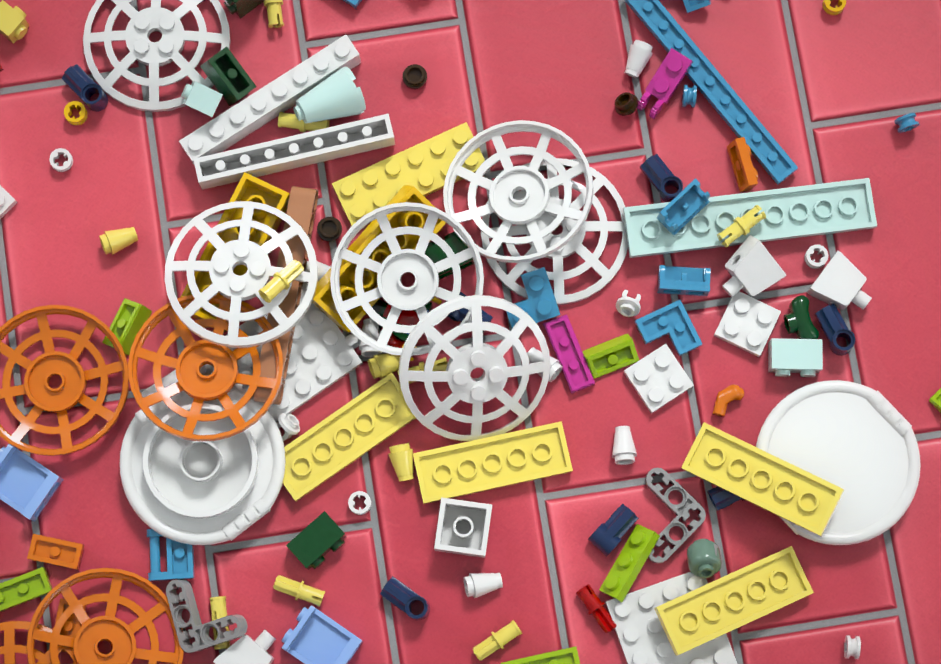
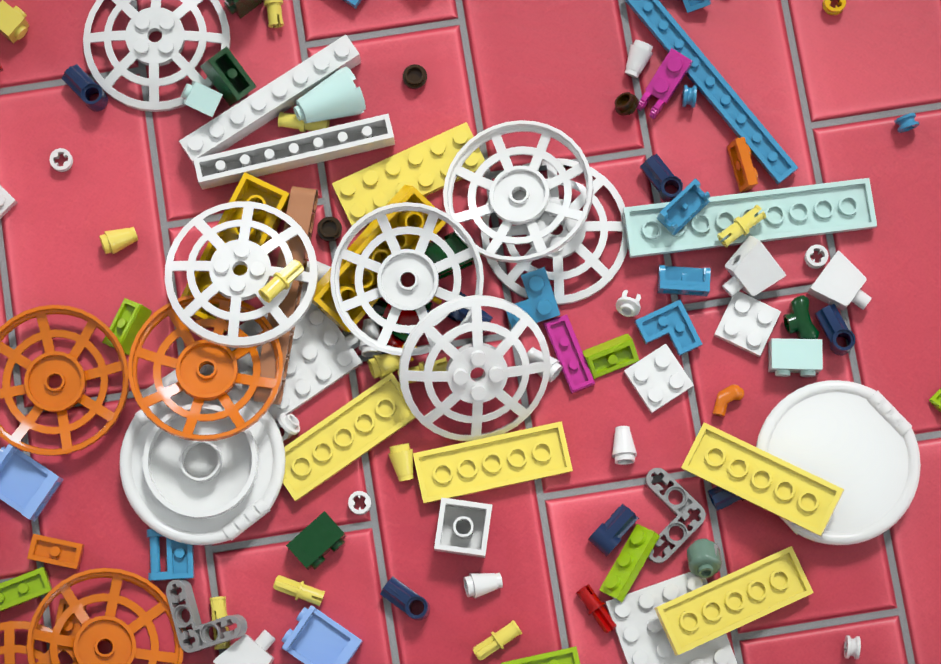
yellow bush [64,101,88,125] -> none

